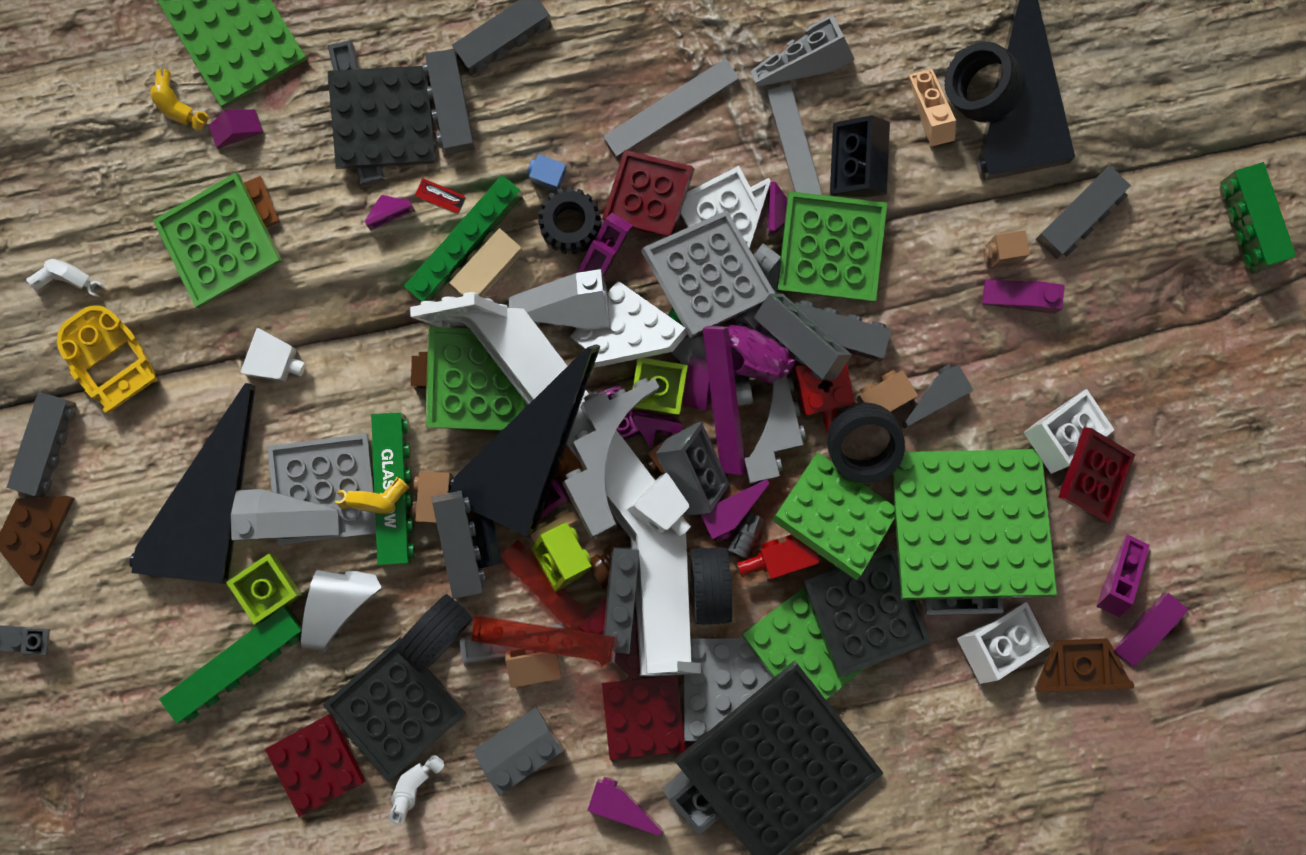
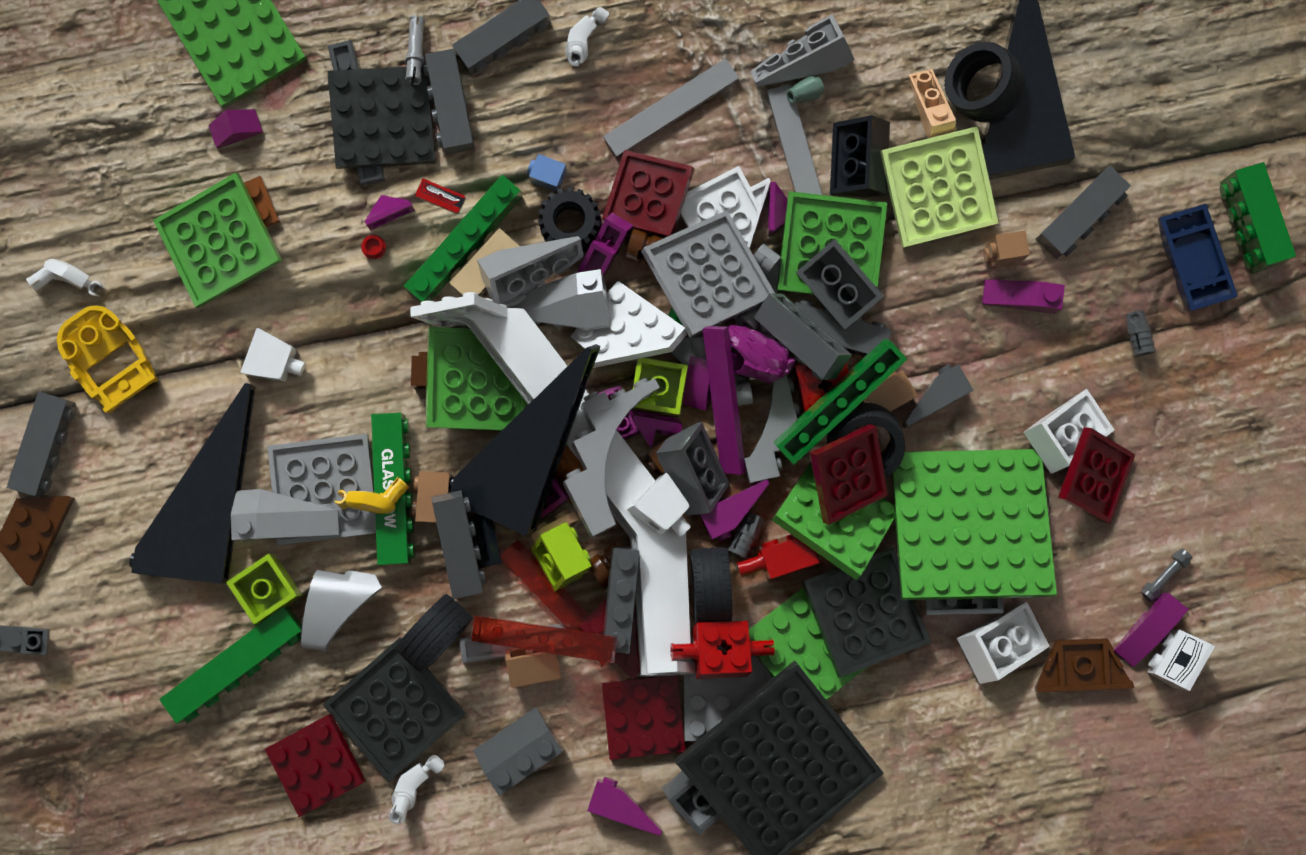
yellow arm [150,69,209,130] -> none
magenta slope [1096,534,1150,617] -> none
none -> red plate [361,235,386,260]
none -> light grey pin [405,15,425,85]
none -> light grey wedge [477,236,583,308]
none -> white arm [566,7,609,66]
none -> reddish brown wheel [625,229,666,266]
none -> red brick [670,621,775,679]
none -> green brick [773,339,908,464]
none -> sand green cone [786,75,824,104]
none -> dark grey slope [796,238,884,329]
none -> dark red plate [810,424,888,525]
none -> yellowish green plate [880,126,998,247]
none -> dark grey hinge [1127,310,1156,357]
none -> dark grey bar [1141,548,1193,602]
none -> white slope [1147,629,1215,691]
none -> dark blue slope [1158,204,1238,312]

